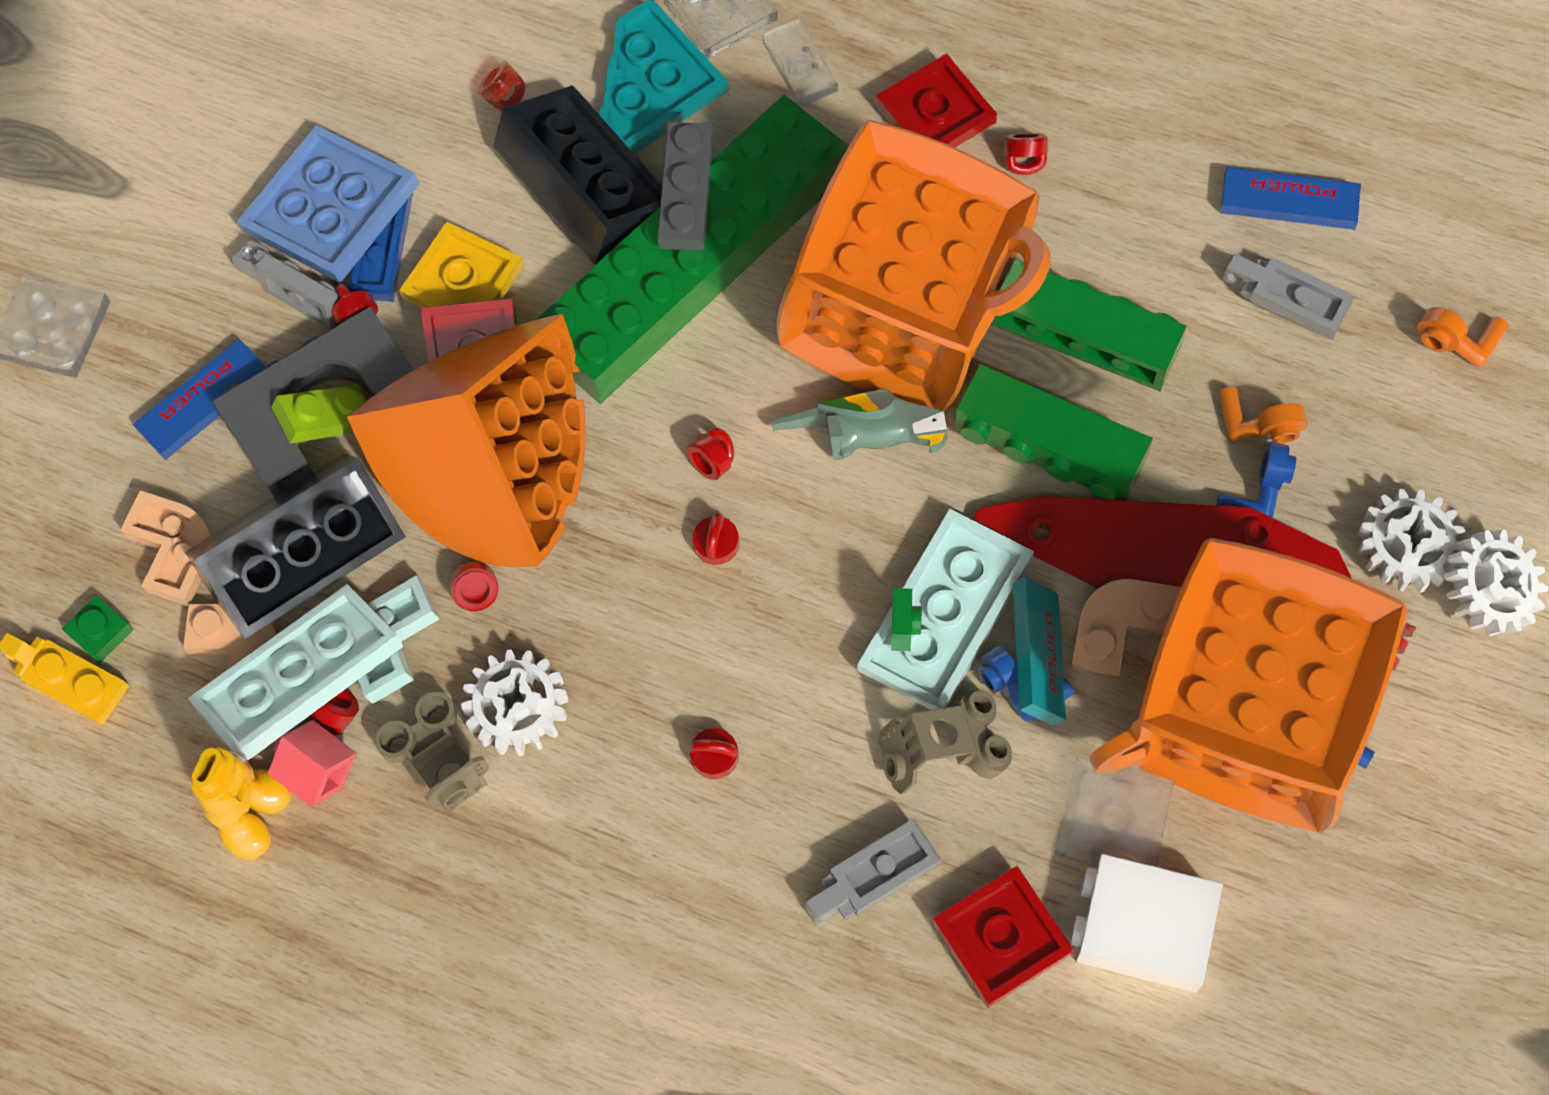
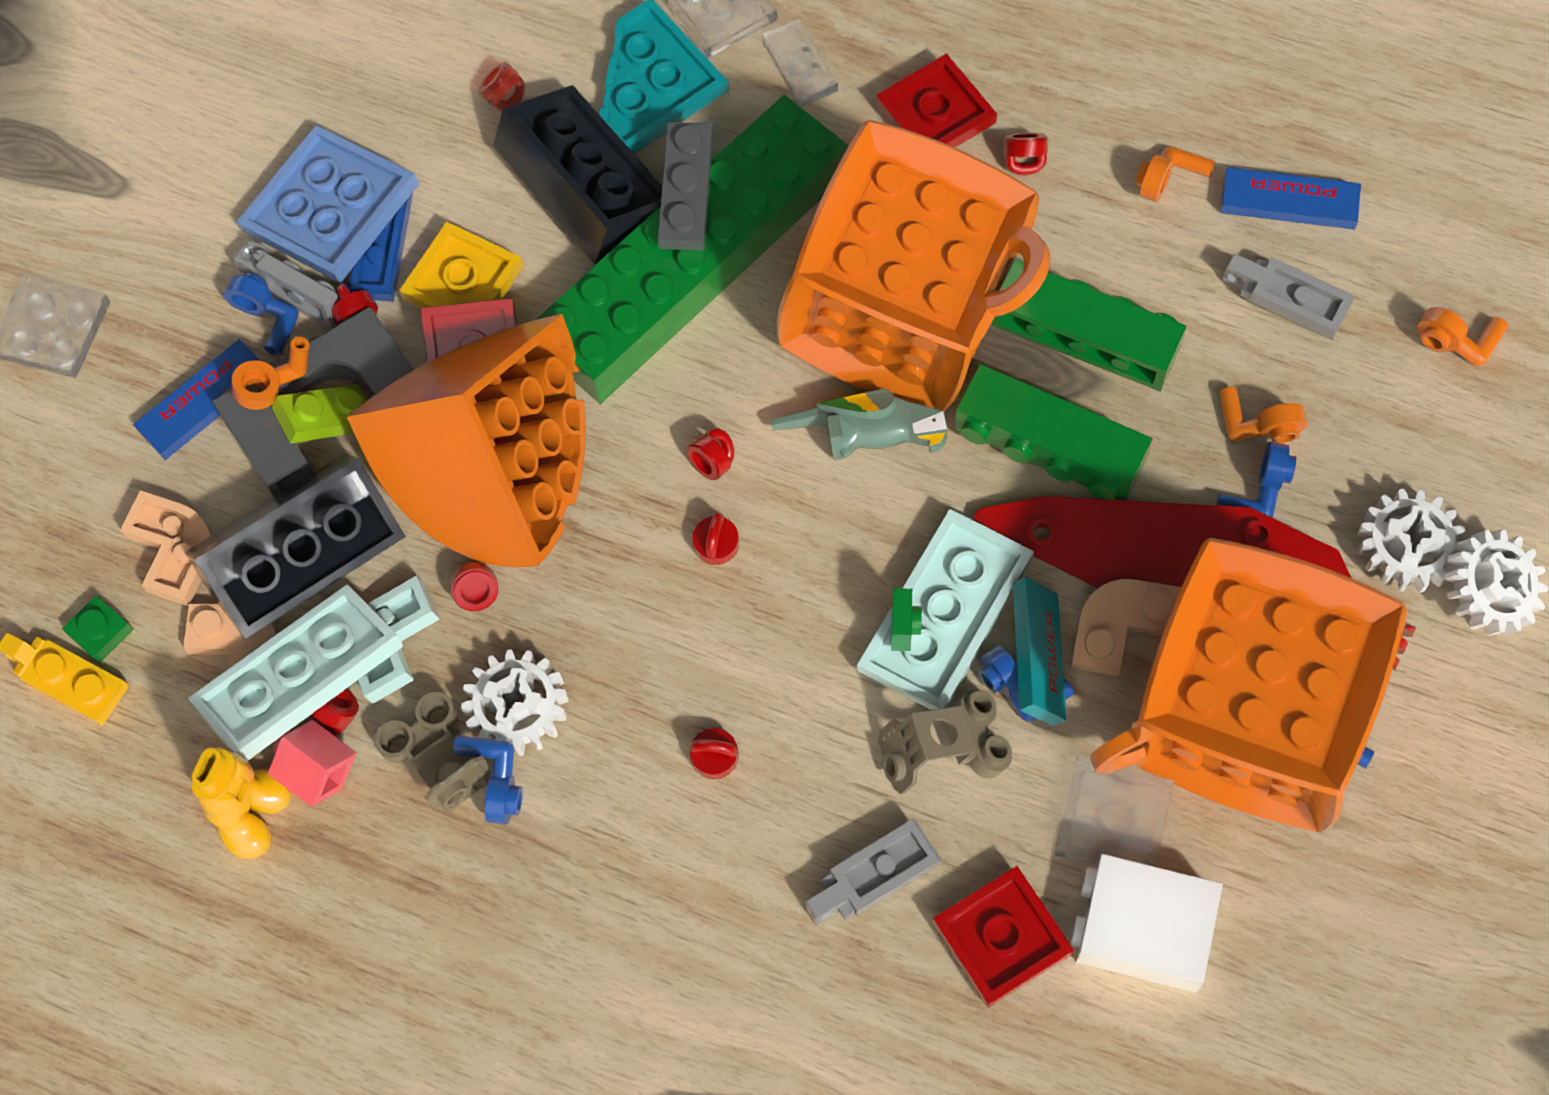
none -> blue plate [223,273,299,356]
none -> orange plate [231,337,310,410]
none -> blue plate [454,735,523,825]
none -> orange plate [1135,146,1216,202]

